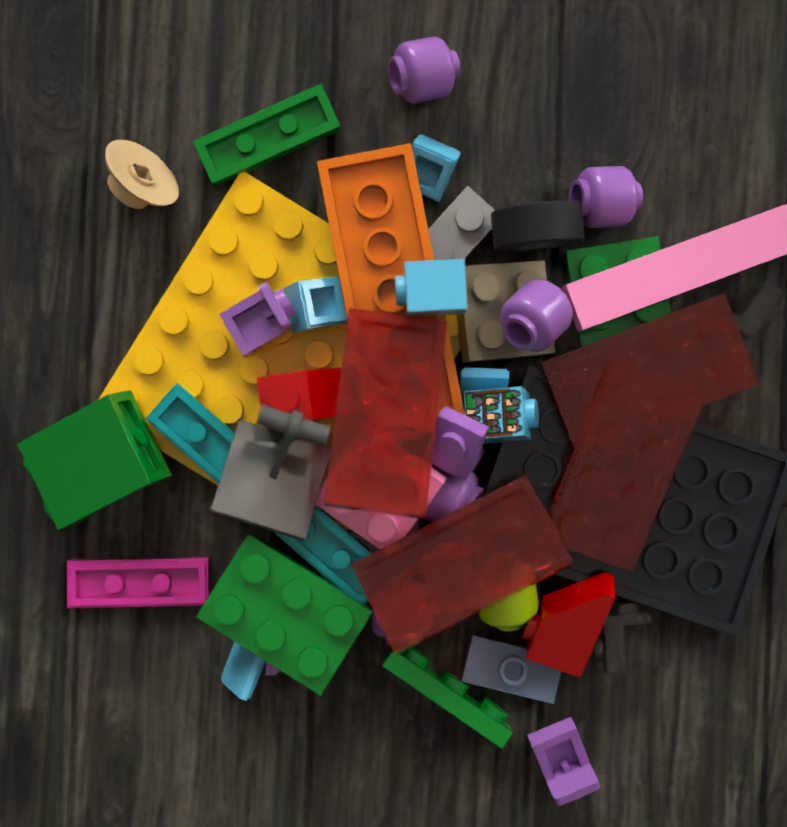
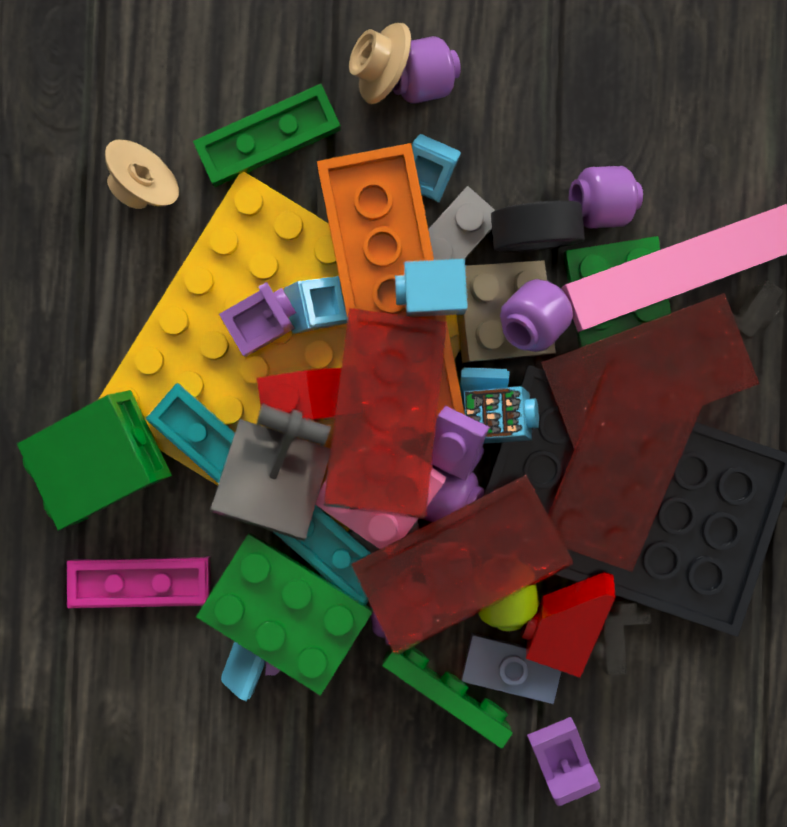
none -> tan piece [349,23,411,104]

